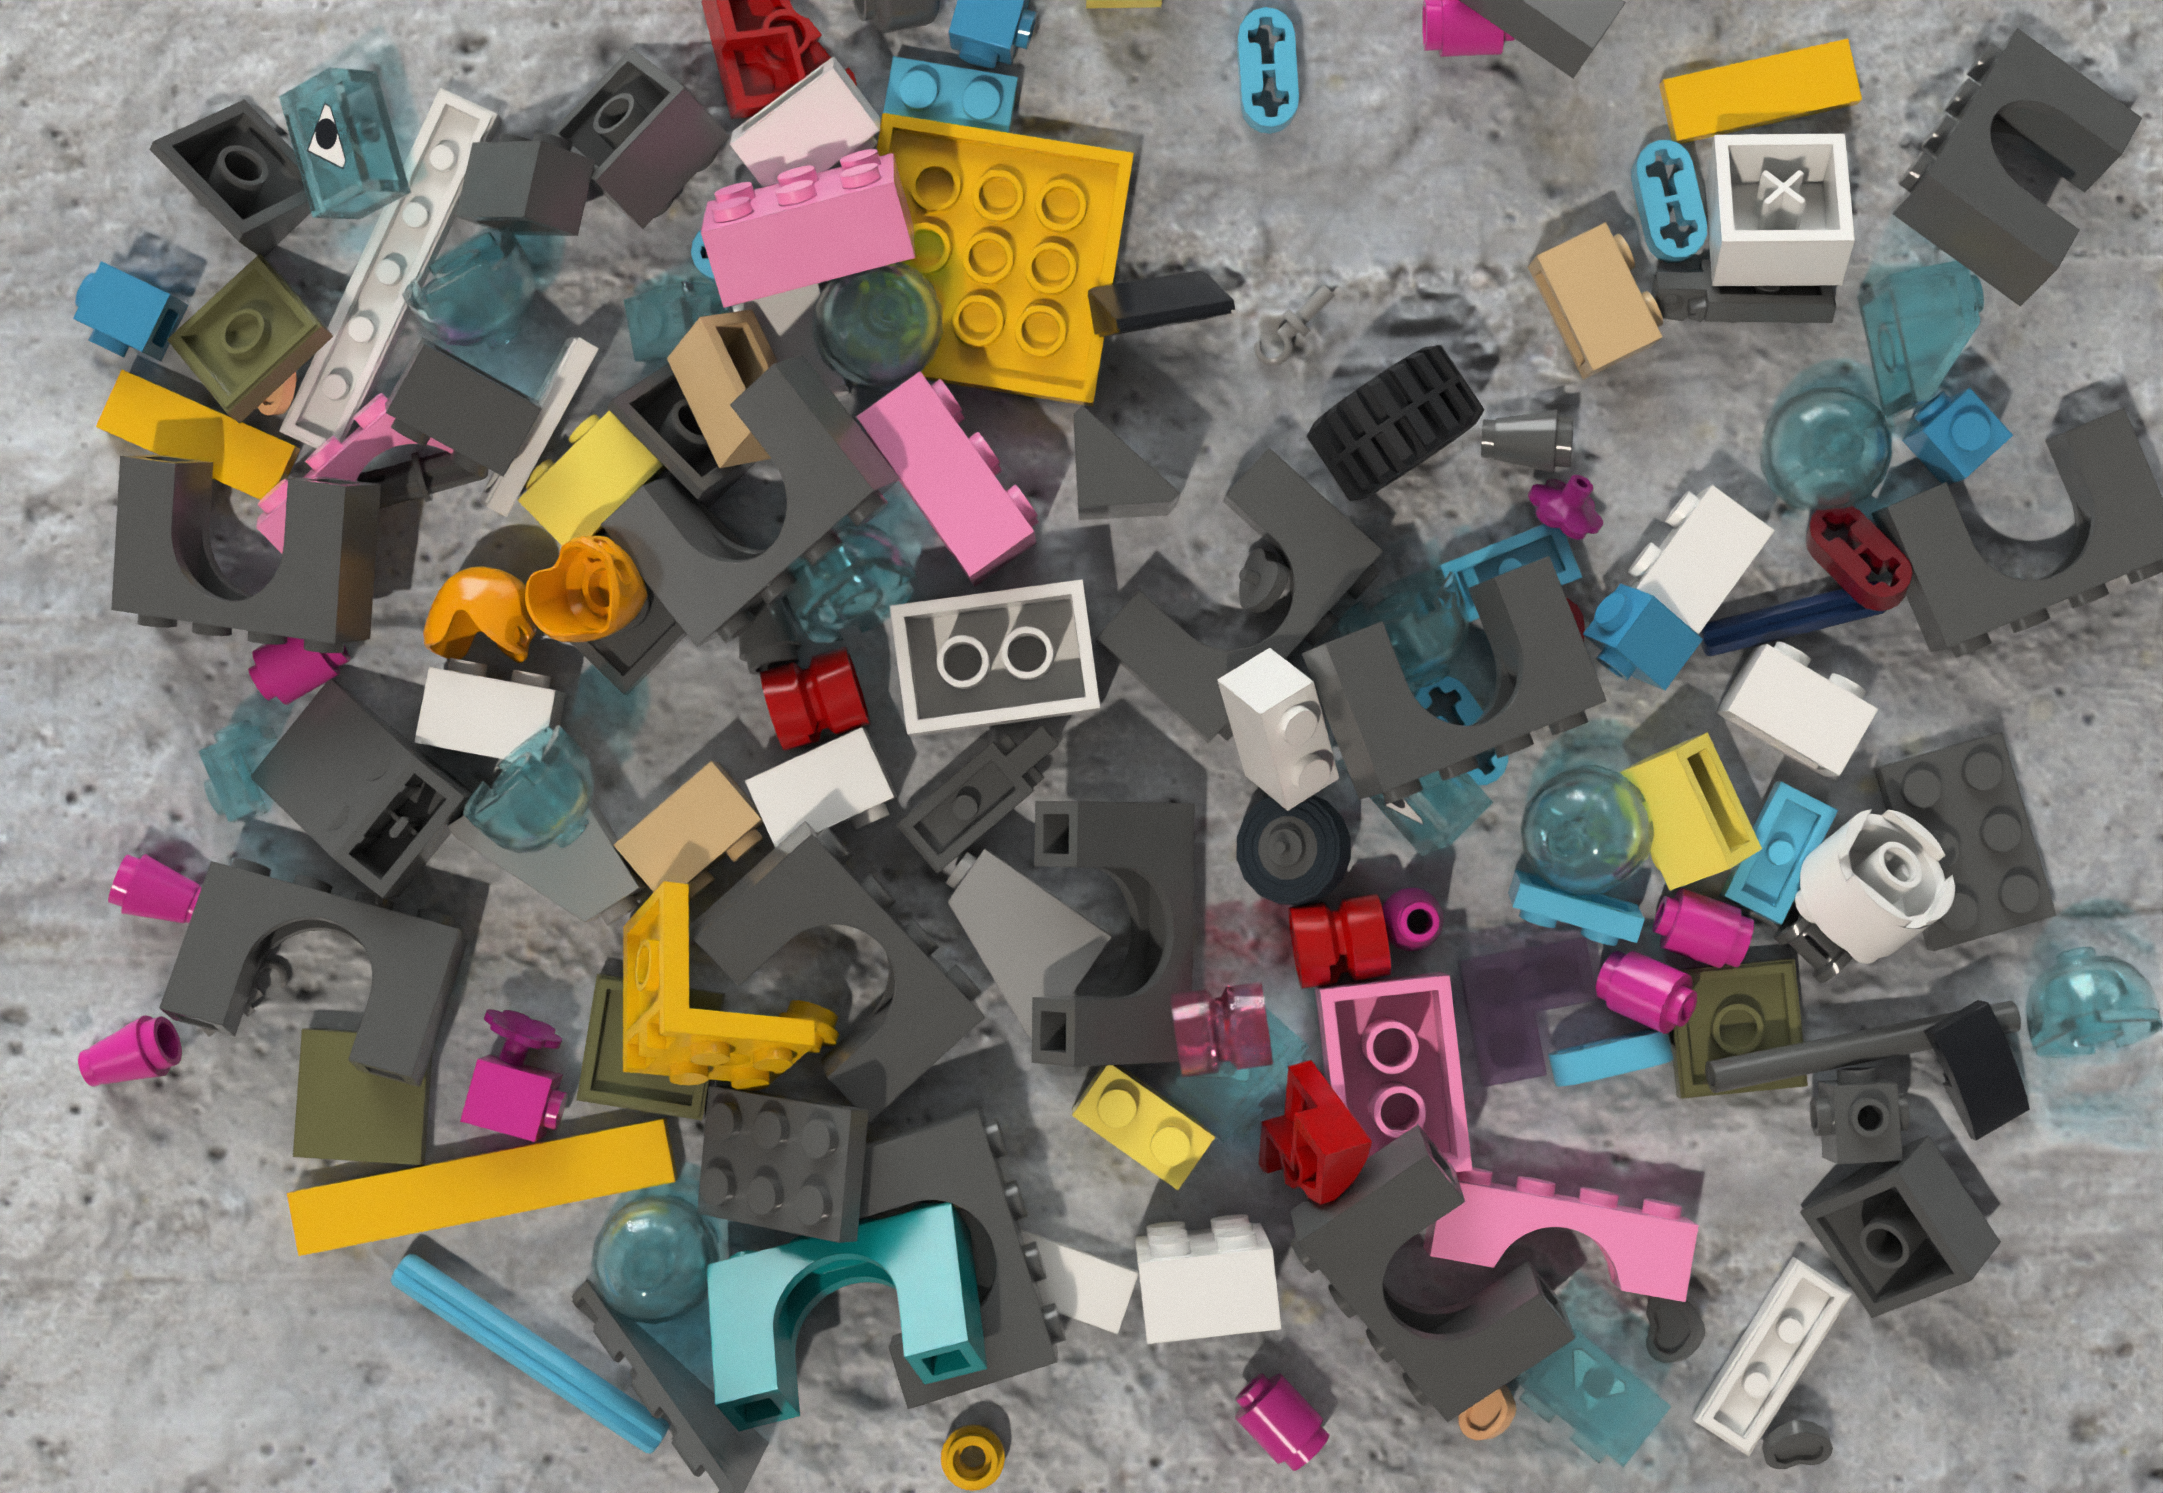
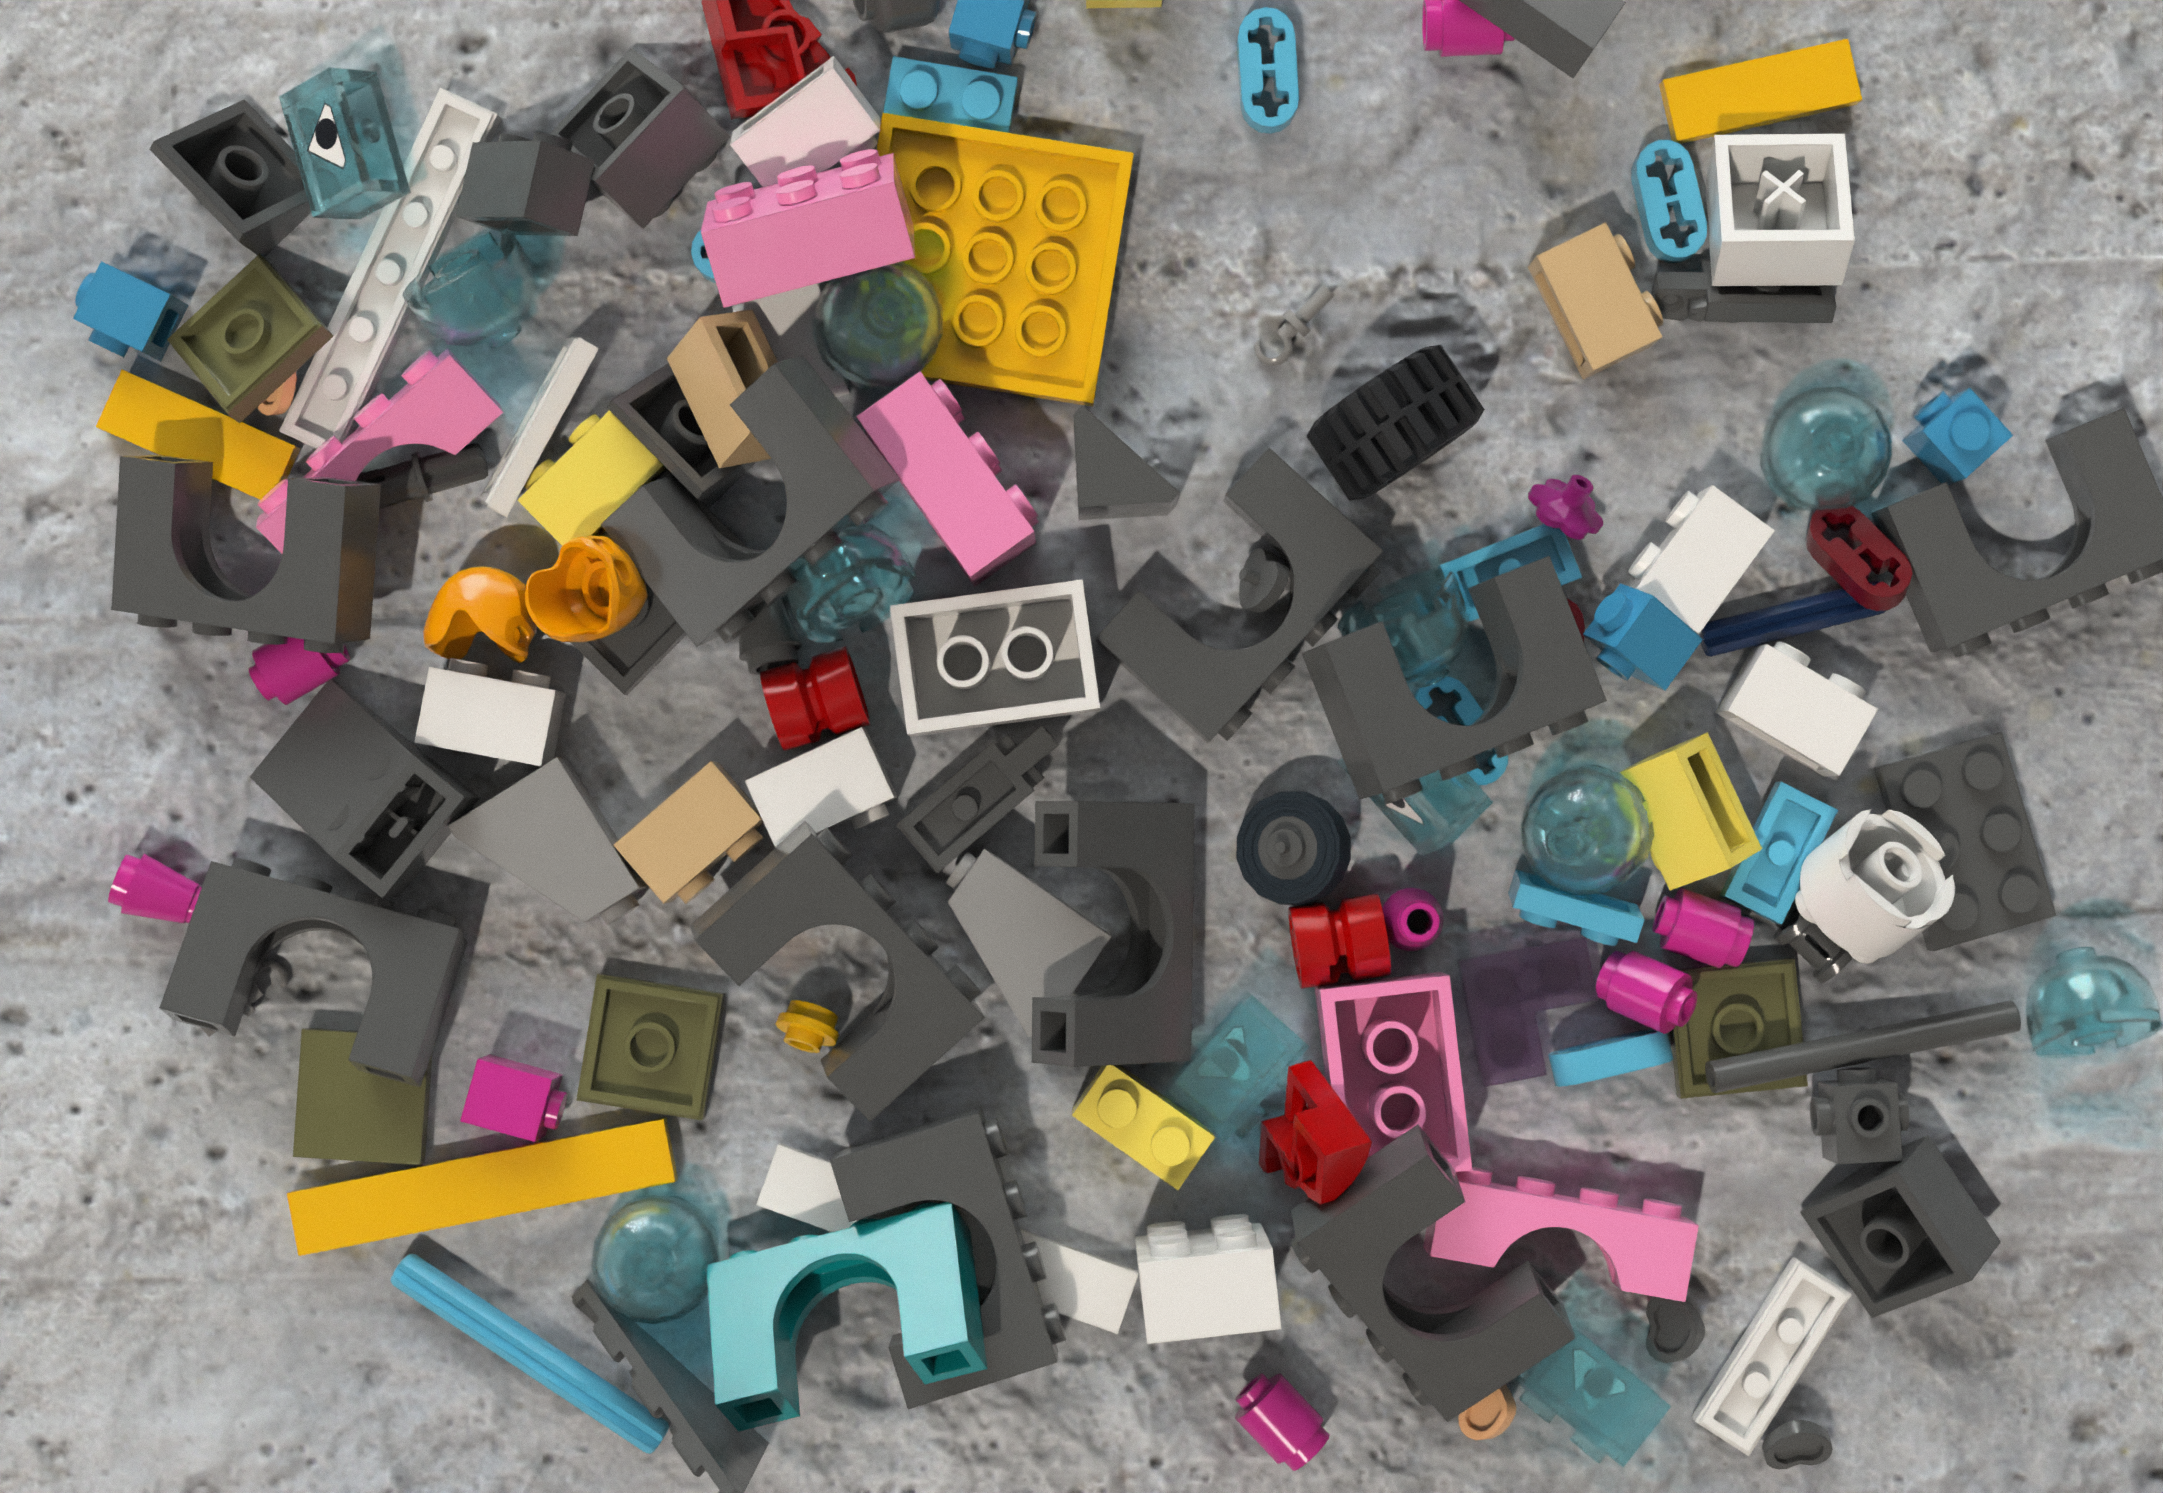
dark pink cone [78,1015,182,1087] -> none
clear light blue bracket [198,720,278,822] -> none
dark grey piece [385,337,542,478] -> none
clear light blue cylinder [463,725,595,854] -> none
magenta plant [484,1009,562,1067] -> none
yellow bracket [623,881,815,1091] -> none
clear light blue bracket [624,281,730,363] -> none
dark grey plate [697,1086,869,1243] -> none
yellow plate [941,1424,1005,1491] -> none
black slope [1088,271,1235,337] -> none
clear pink wheel [1171,982,1273,1078] -> none
white piece [1217,648,1339,811] -> none
dark grey cone [1481,409,1574,473] -> none
clear light blue slope [1857,261,1984,420] -> none
dark grey arch [1893,28,2142,307] -> none
black slope [1924,1000,2030,1141] -> none

